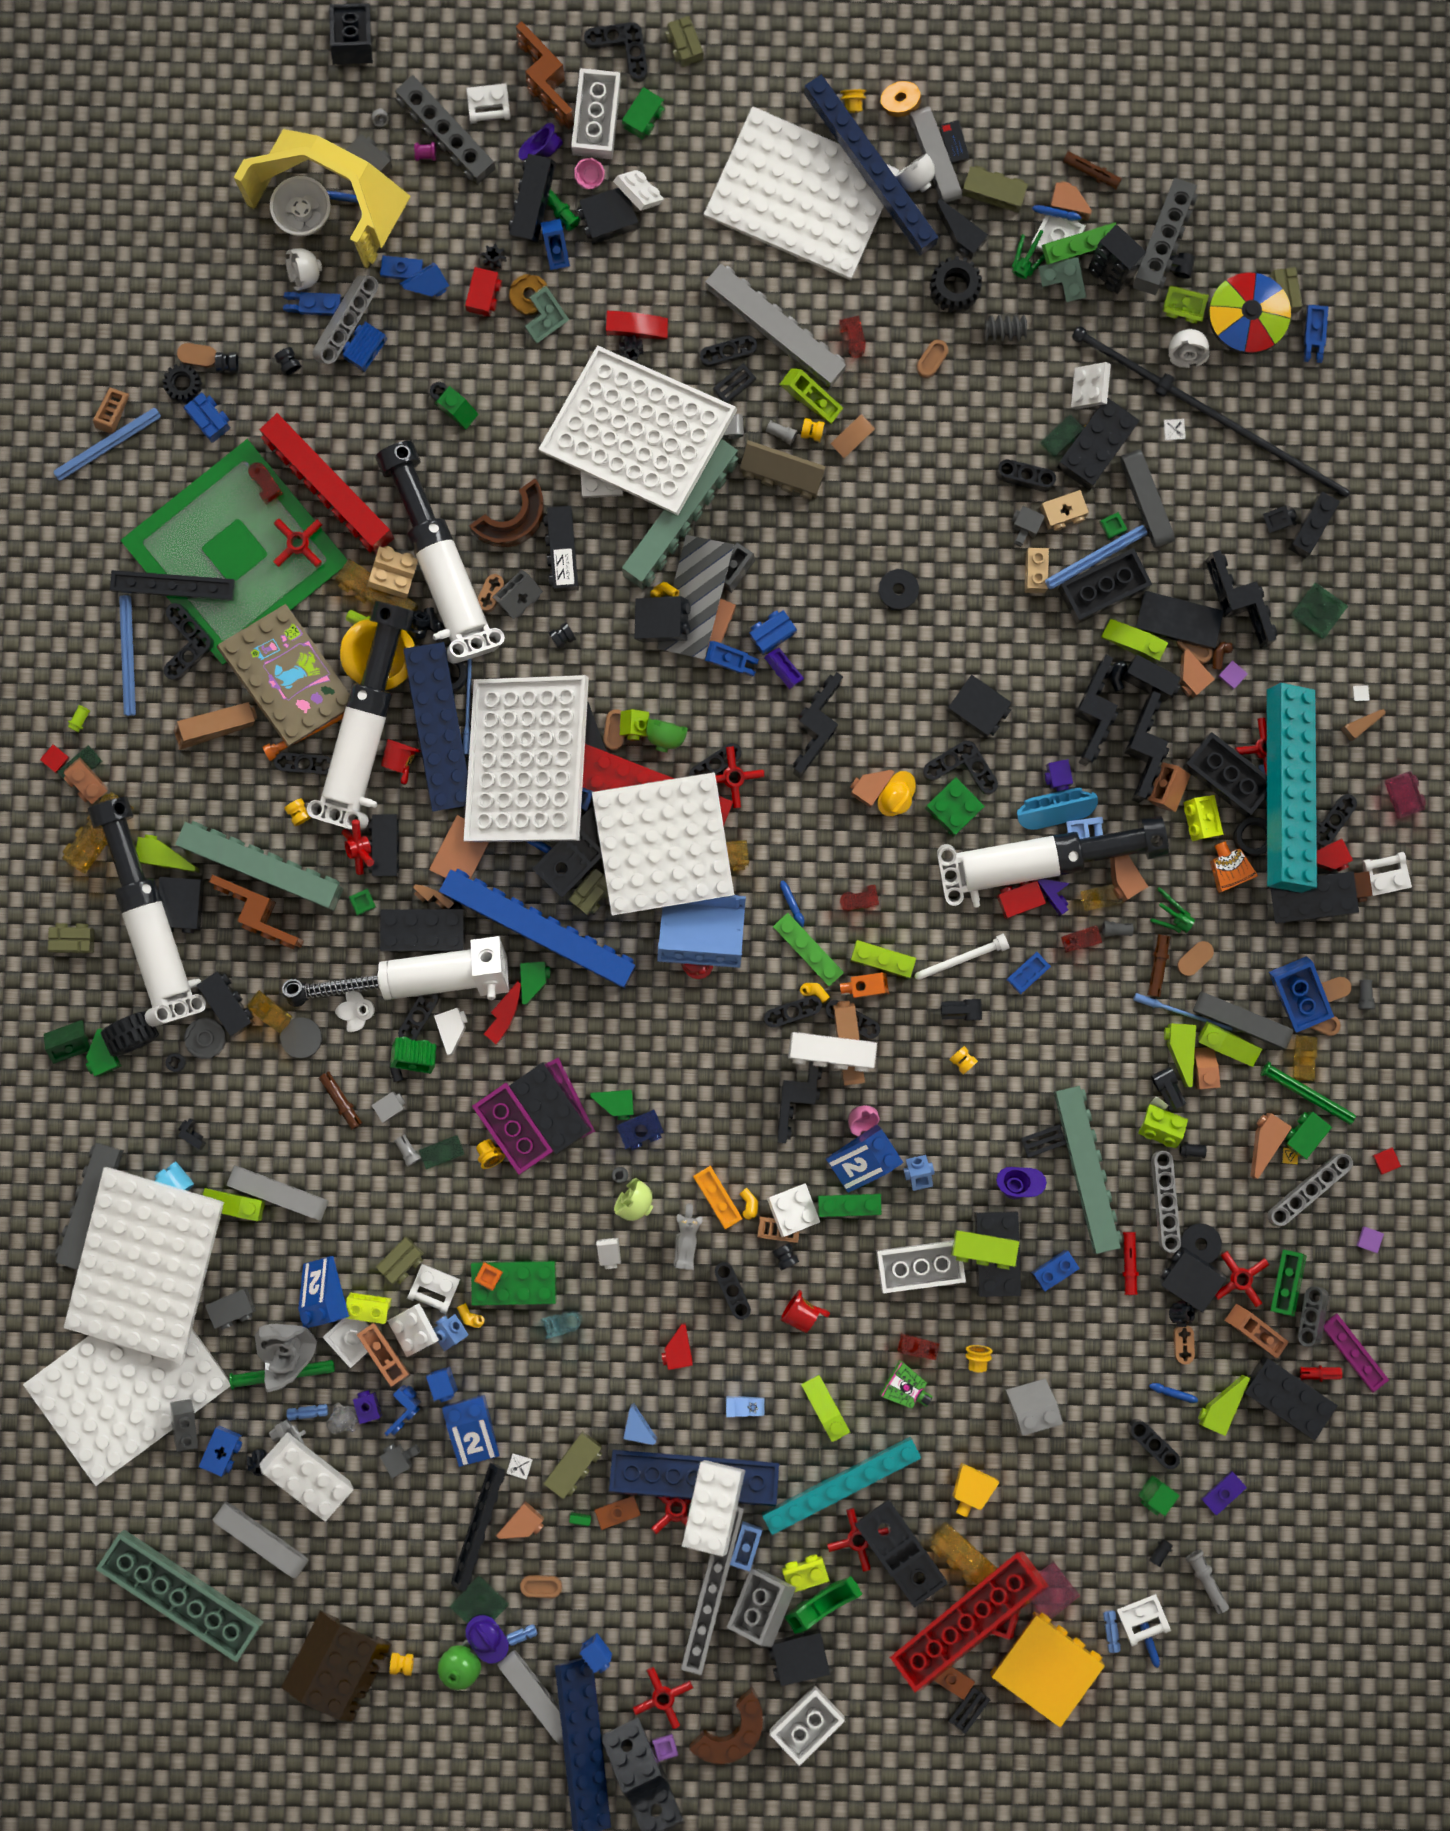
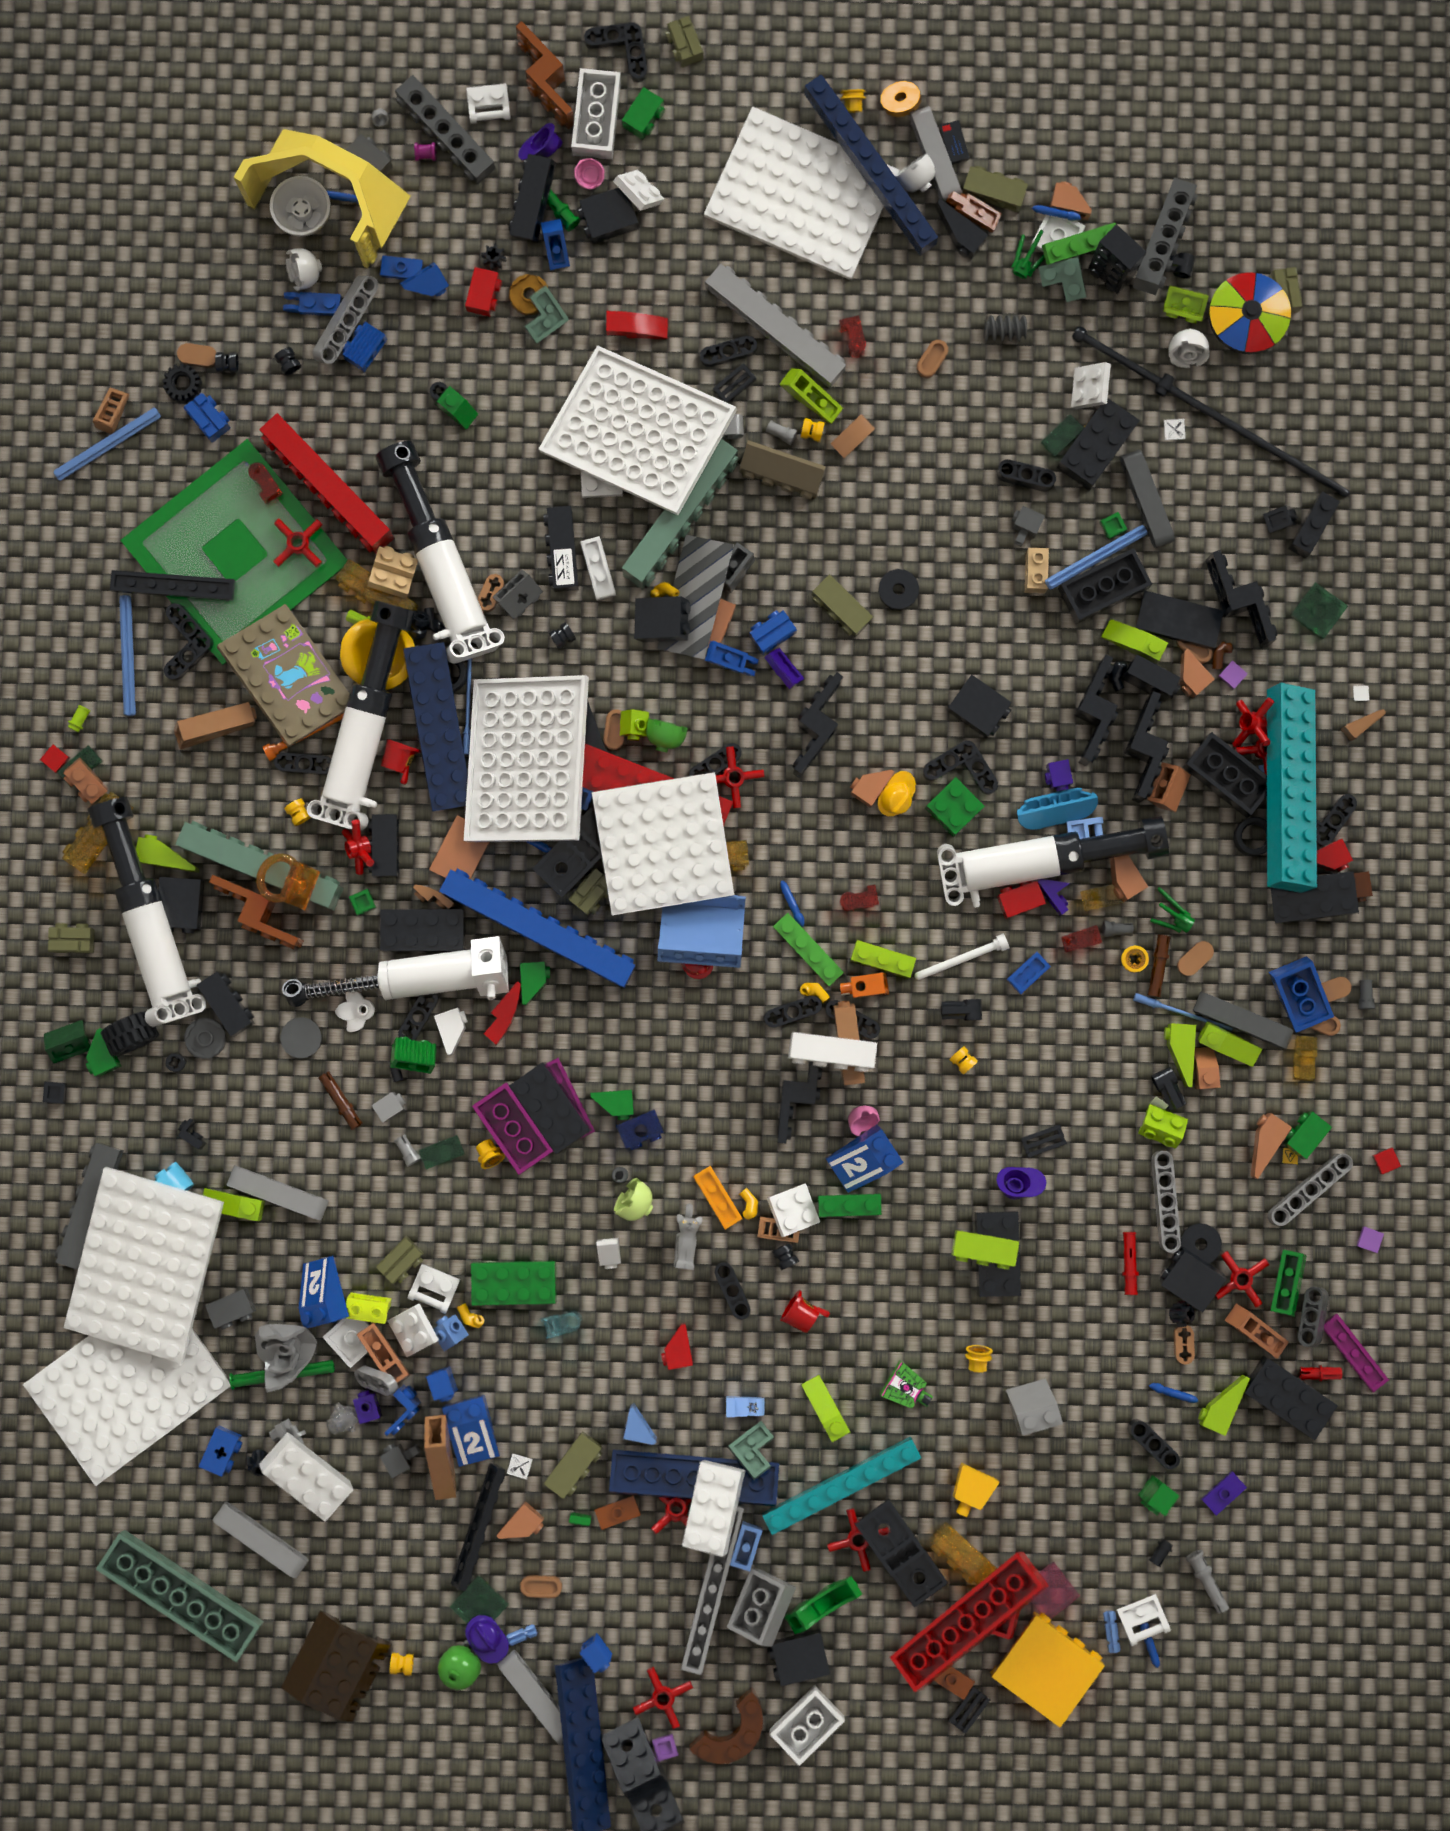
dark grey brick [170,1399,198,1452] -> none
clear yellow slope [247,990,293,1033] -> none
medium blue axle [287,1404,328,1420] -> none
black slope [330,3,373,65] -> none
reddish brown brick [469,478,545,547] -> none
orange tile [474,1262,503,1291] -> none
black gear [619,335,643,360] -> none
neon yellow bracket [782,1554,829,1592] -> none
white brick [876,1240,966,1293] -> none
clear red leg [897,1333,940,1360] -> none
medium blue brick [903,1155,935,1191] -> none
black tyre [930,256,982,313] -> none
blue brick [1031,1250,1080,1291] -> none
tan brick [1040,490,1089,531] -> none
sand green brick [1053,1086,1122,1254] -> none
reddish brown pin [1063,151,1122,190] -> none
black pin [1179,1142,1207,1158] -> none
neon yellow bracket [1183,795,1224,841] -> none
orange torso [1210,841,1258,893] -> none
green axle [1260,1061,1356,1124] -> none
blue hinge [1304,305,1329,363] -> none
white plate [1362,852,1412,897] -> none
clear pink brick [1384,771,1426,819] -> none
none -> black plate [42,1081,67,1104]
none -> clear orange tile [256,853,320,910]
none -> light grey beam [354,1365,398,1396]
none -> medium nougat slope [424,1415,456,1500]
none -> white tile [580,536,616,601]
none -> sand green plate [728,1421,774,1480]
none -> olive brick [812,574,873,637]
none -> hinge [946,191,1001,233]
none -> piece [1121,945,1149,973]
none -> red bar [1232,697,1274,747]

